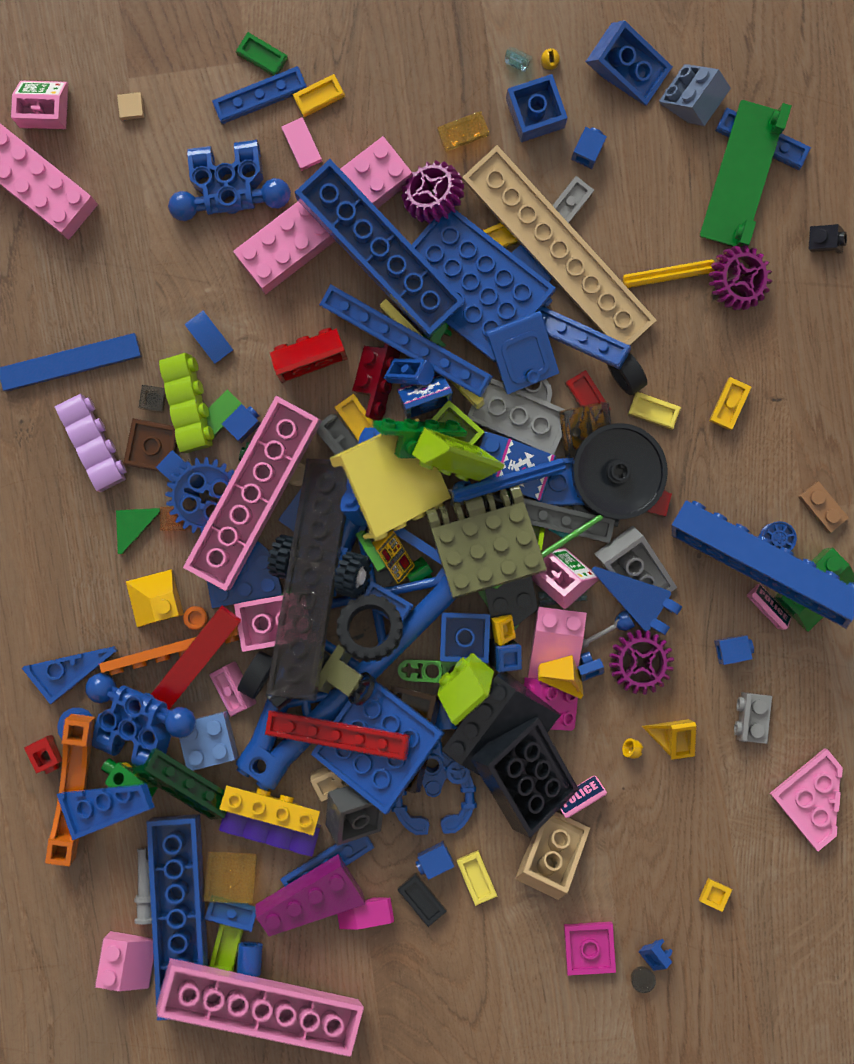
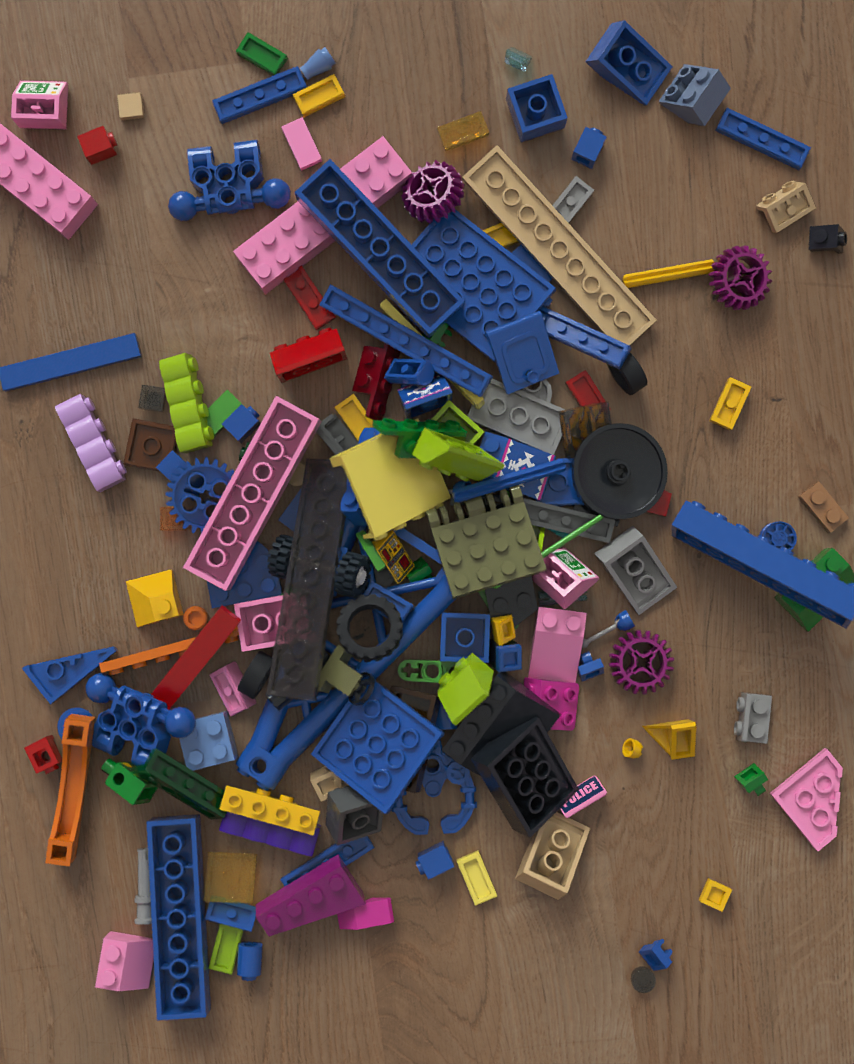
blue wing [56,784,155,840] -> none
green tile [116,508,161,554] -> none
bright pink brick [156,958,364,1057] -> none
blue slope [184,310,233,364] -> none
red tile [265,710,410,760] -> none
black tile [397,873,447,927] -> none
yellow slope [538,655,583,699] -> none
yellow hinge [541,48,560,70] -> none
dark pink tile [564,921,616,976] -> none
blue flag [592,566,682,635] -> none
light yellow tile [627,392,681,430] -> none
green bracket [699,100,792,248] -> none
blue brick [714,635,754,665] -> none
bright pink slope [747,584,791,630] -> none
none -> red brick [77,126,118,165]
none -> red tile [283,265,336,331]
none -> medium blue cone [300,47,335,80]
none -> green tile [734,763,768,796]
none -> tan bracket [756,181,816,233]

